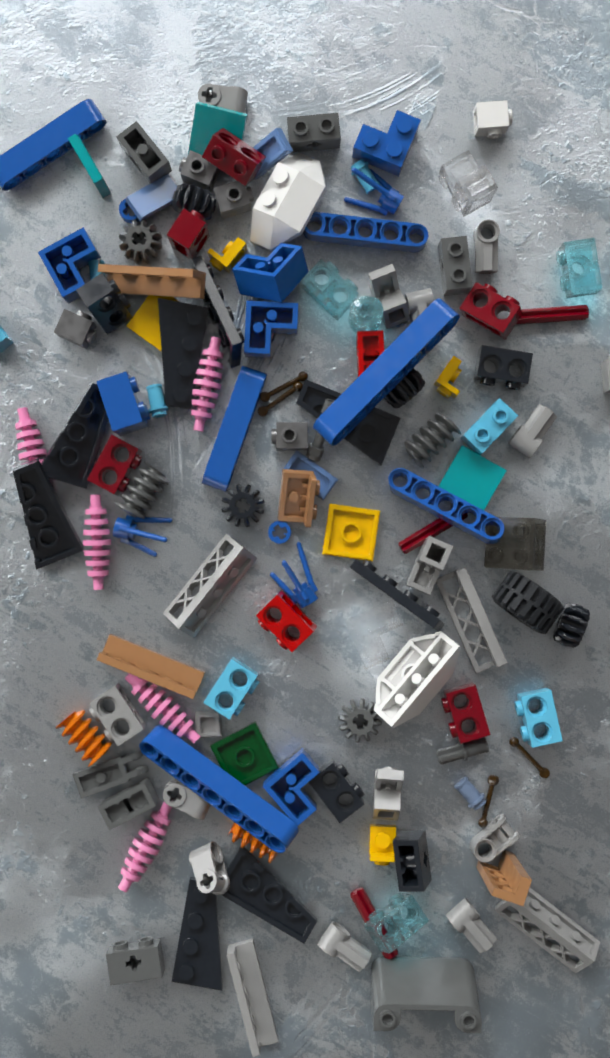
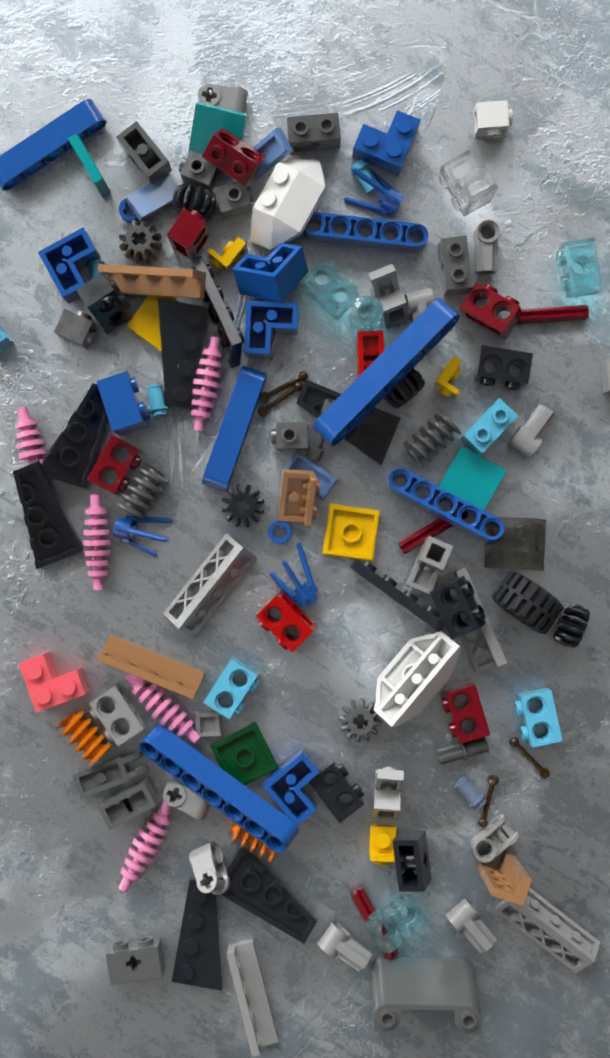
none -> coral brick [19,652,91,712]
none -> black brick [430,576,486,640]

